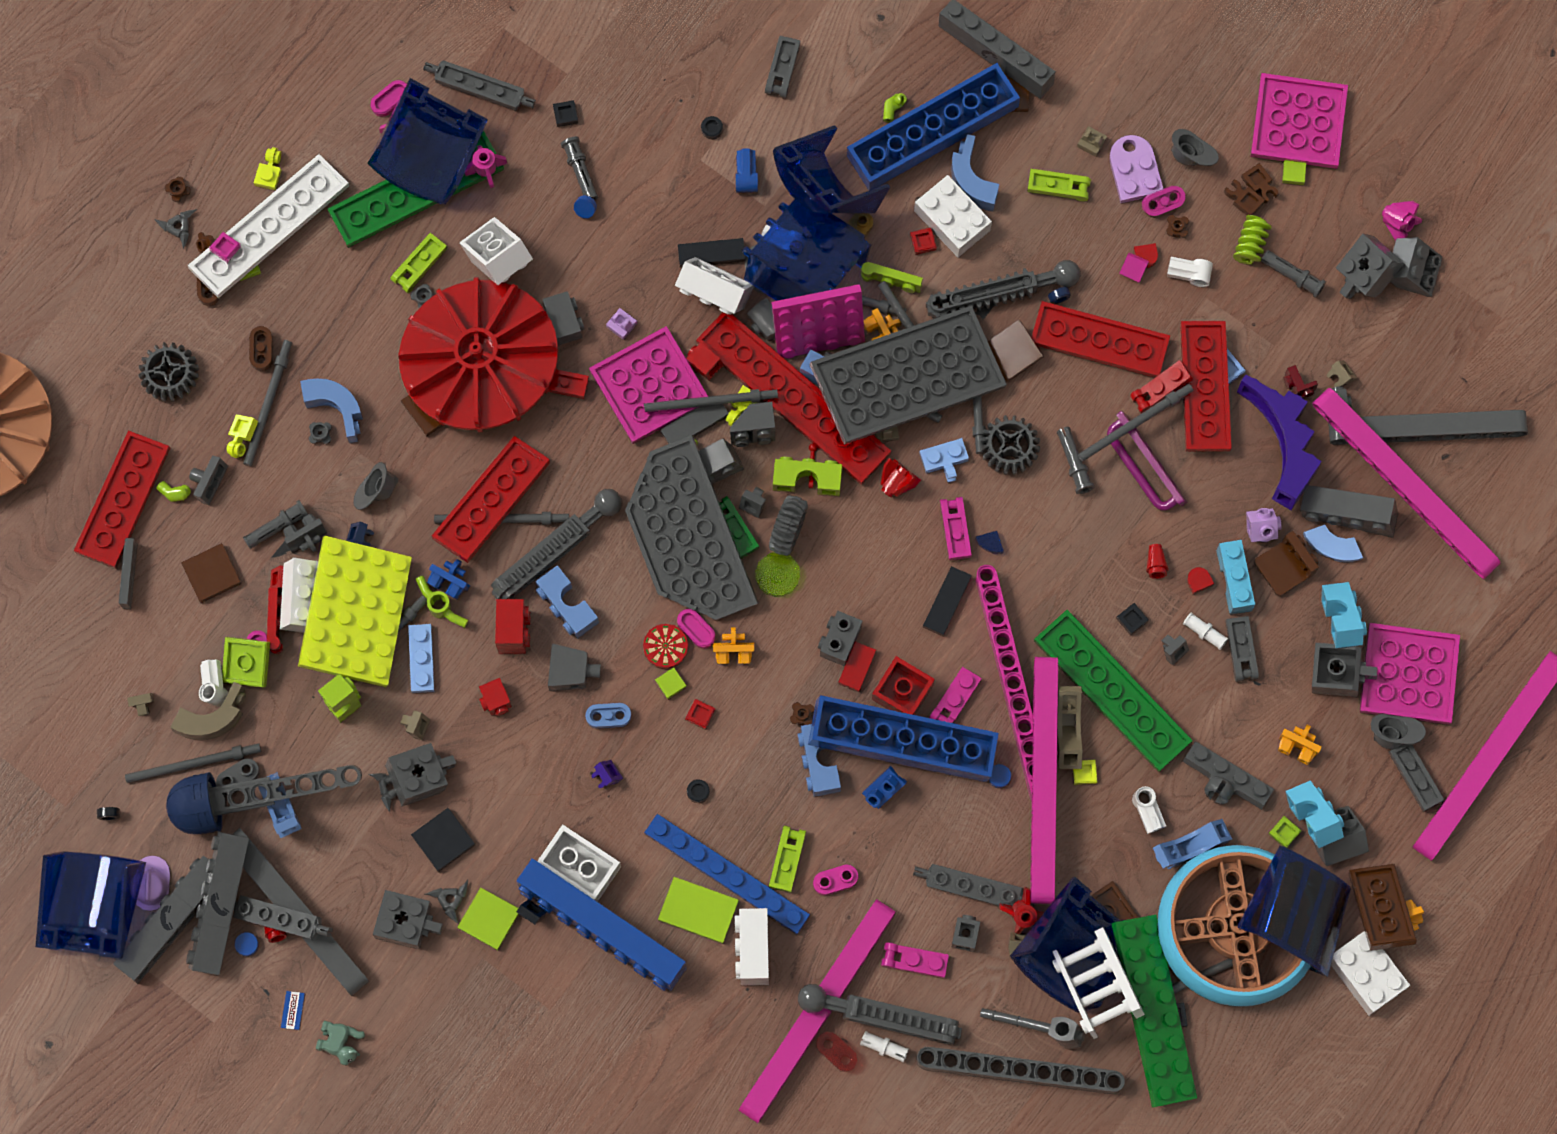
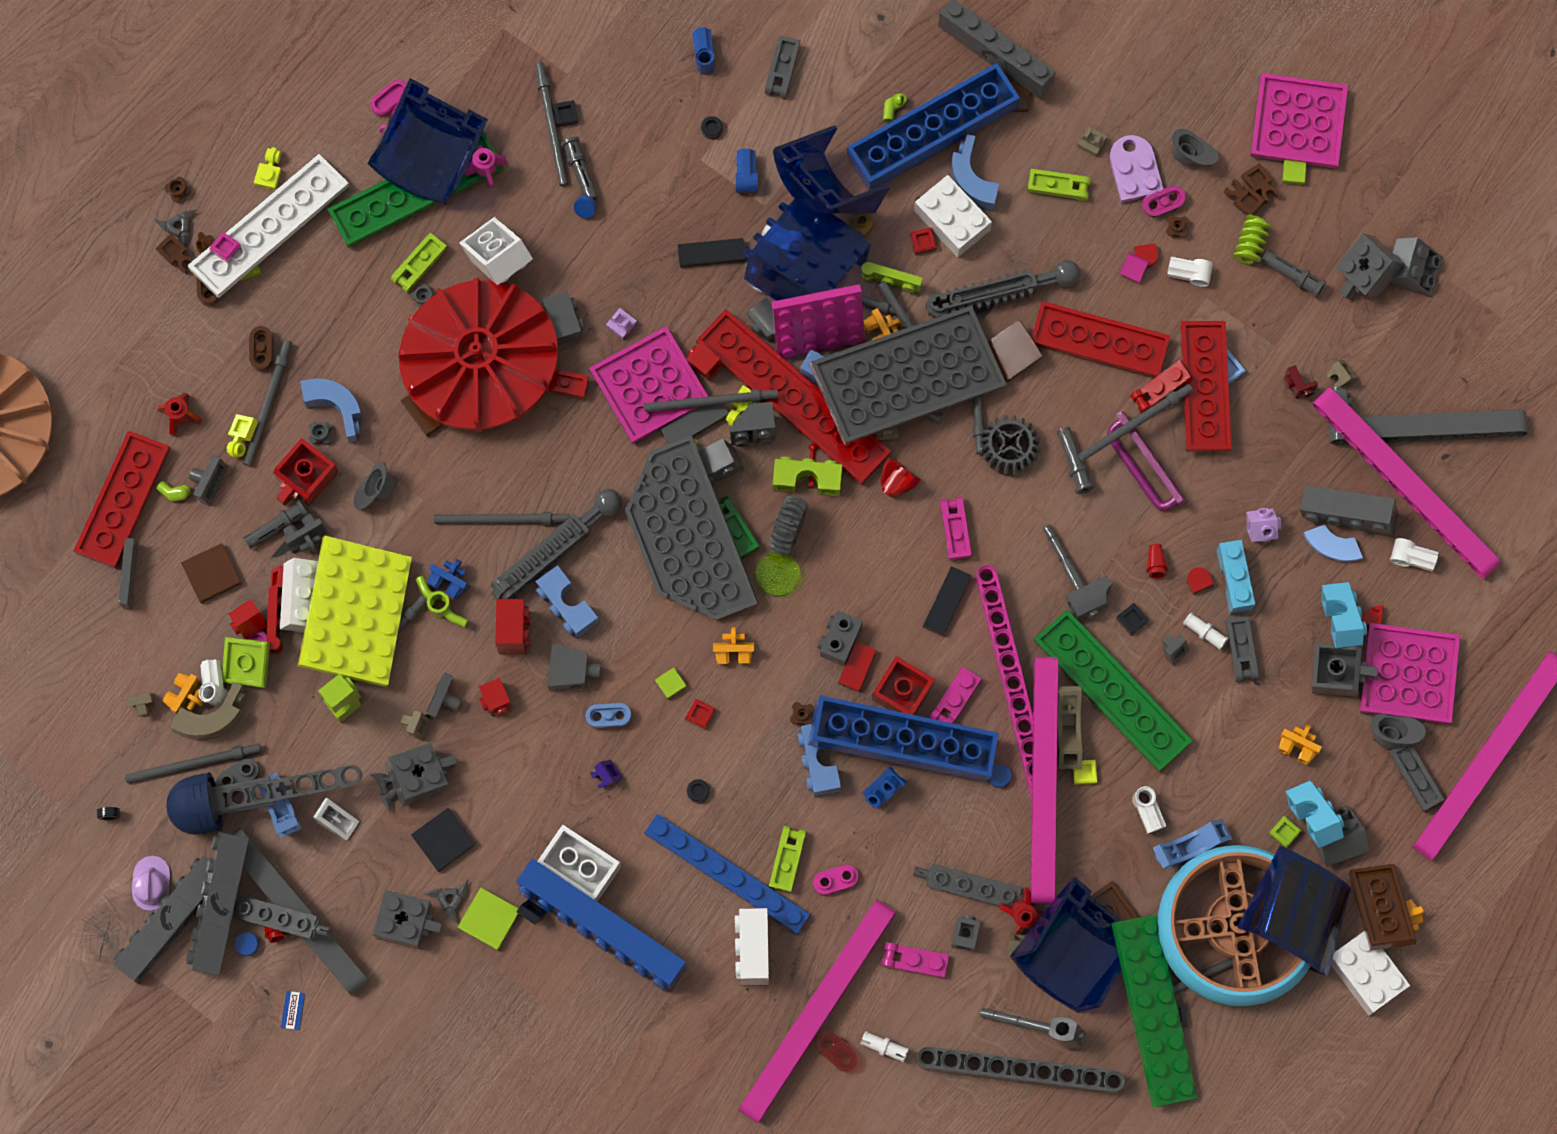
clear blue windscreen [35,851,146,959] -> none
dark grey gear [138,342,199,402] -> none
sand green animal [315,1021,365,1066] -> none
dark blue tile [346,522,374,546] -> none
light blue plate [408,624,435,693] -> none
dark grey plate [423,60,536,111] -> none
red plate [431,436,550,563] -> none
red tile [643,624,688,669] -> none
lime tile [658,877,739,944] -> none
white brick [675,257,754,315] -> none
dark pink tile [677,609,715,649] -> none
dark grey tile [739,487,766,518] -> none
dark grey gear [798,984,962,1045] -> none
light blue plate [919,438,969,483] -> none
clear blue tile [975,531,1004,554] -> none
dark blue tile [1048,287,1071,304] -> none
white fence [1052,927,1145,1039] -> none
dark grey plate [1183,741,1274,810] -> none
dark purple arch [1237,375,1322,510] -> none
reddish brown bracket [1254,531,1319,596] -> none
dark pink brick [1382,201,1423,241] -> none
none -> reddish brown plate [155,234,193,273]
none -> red brick [157,393,202,437]
none -> light orange hips [162,673,204,715]
none -> red brick [228,599,267,639]
none -> red hinge [273,438,339,506]
none -> white slope [314,798,359,840]
none -> dark grey tile [425,672,461,720]
none -> dark grey bar [535,62,568,186]
none -> blue piece [692,27,715,75]
none -> dark grey piece [1043,525,1112,621]
none -> red tile [1361,606,1384,627]
none -> white piece [1390,538,1438,572]

